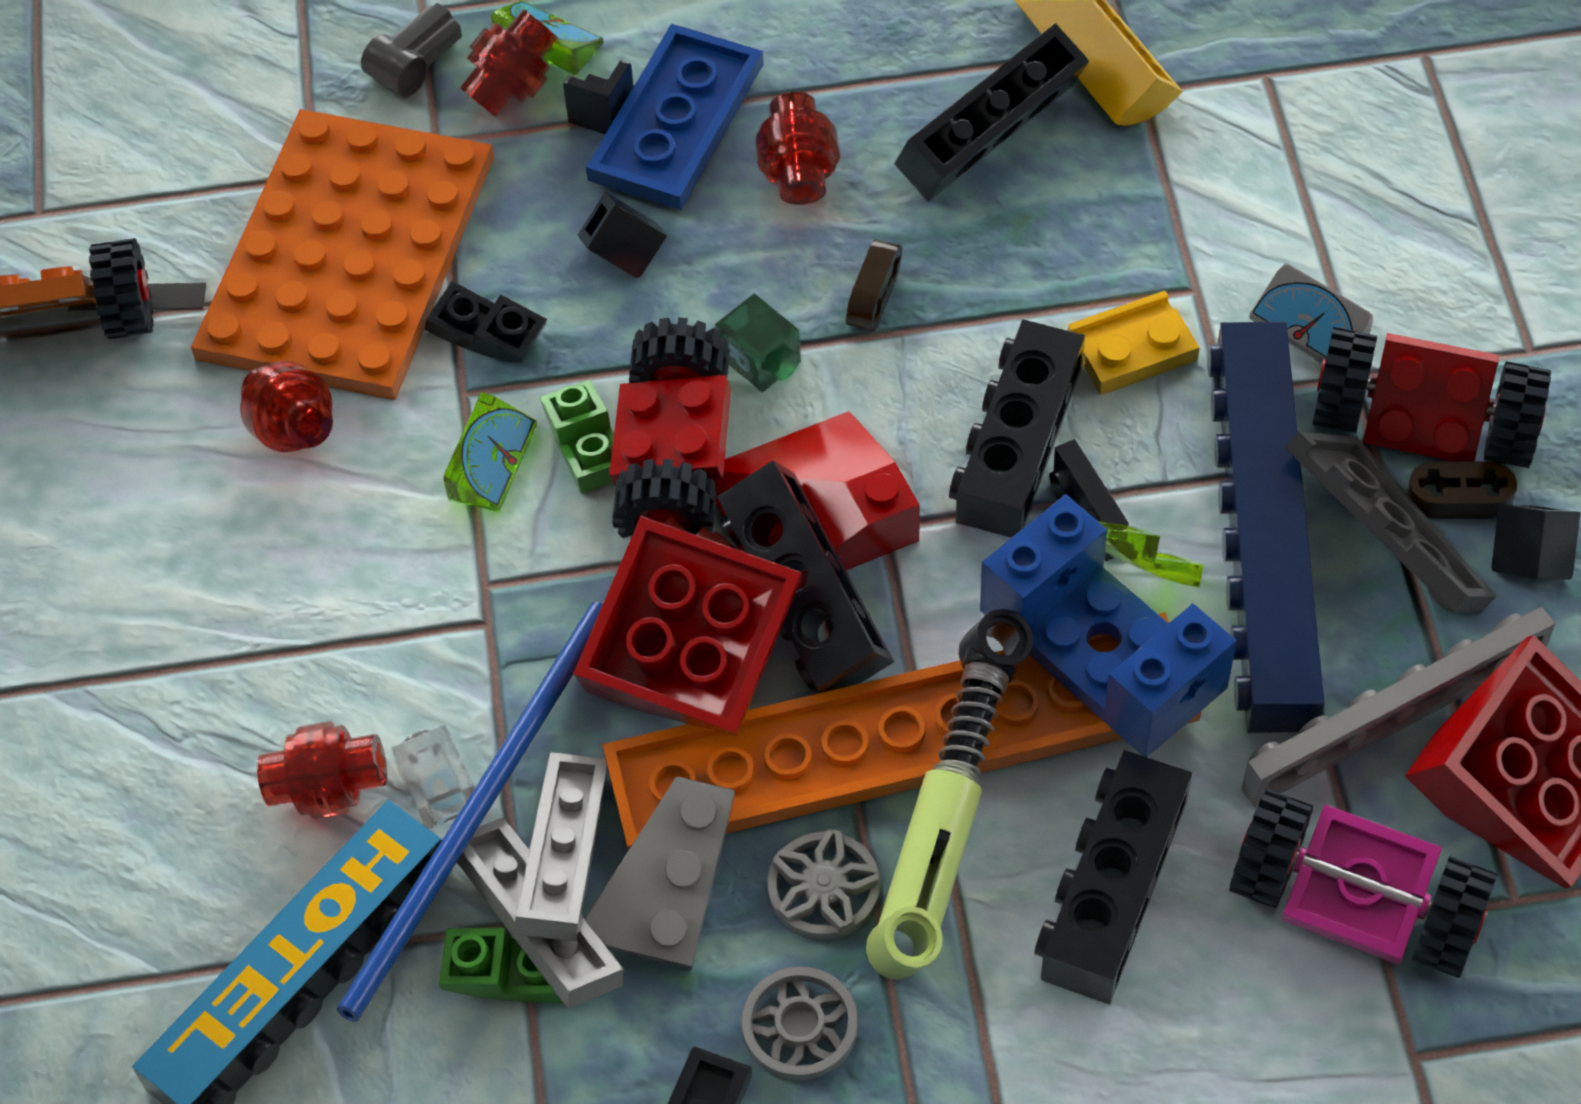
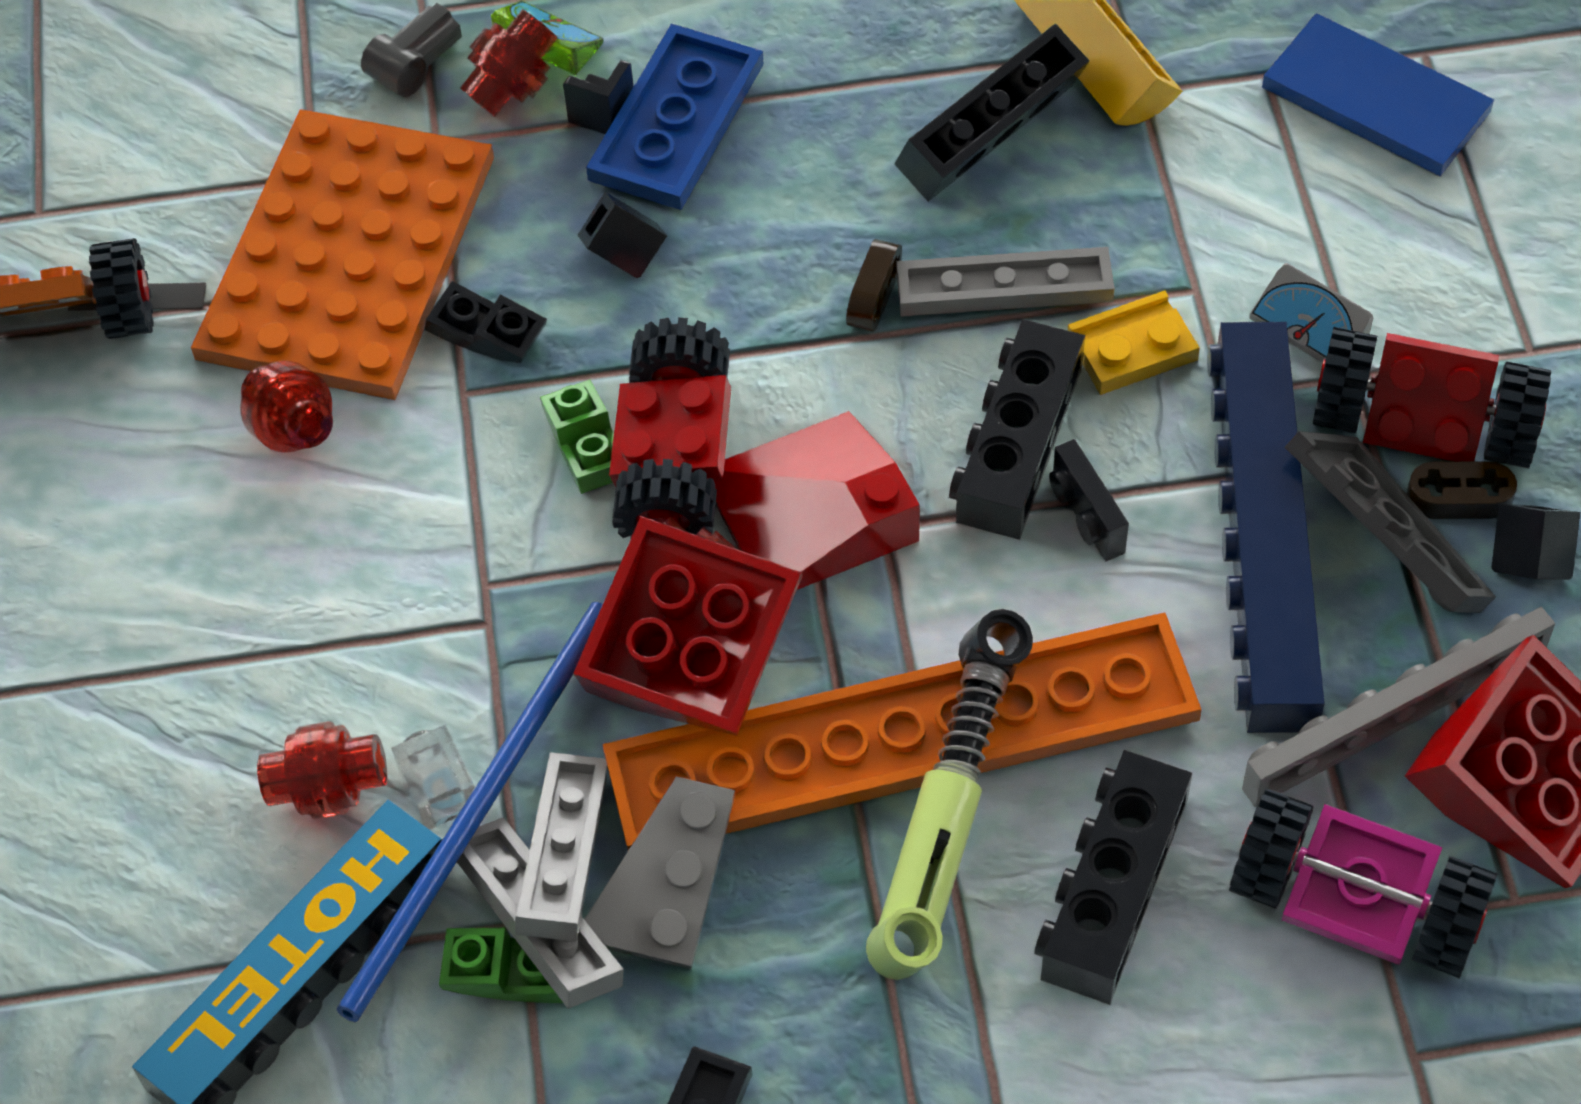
slope [443,392,537,512] -> none
clear green brick [715,293,801,393] -> none
black brick [717,460,894,692] -> none
light grey wheel [742,967,858,1080] -> none
clear red piece [755,92,840,205] -> none
light grey wheel [767,829,880,940] -> none
blue plate [980,494,1237,757] -> none
clear neon green slope [1098,521,1204,587] -> none
none -> light grey plate [896,247,1115,316]
none -> blue tile [1262,13,1494,177]

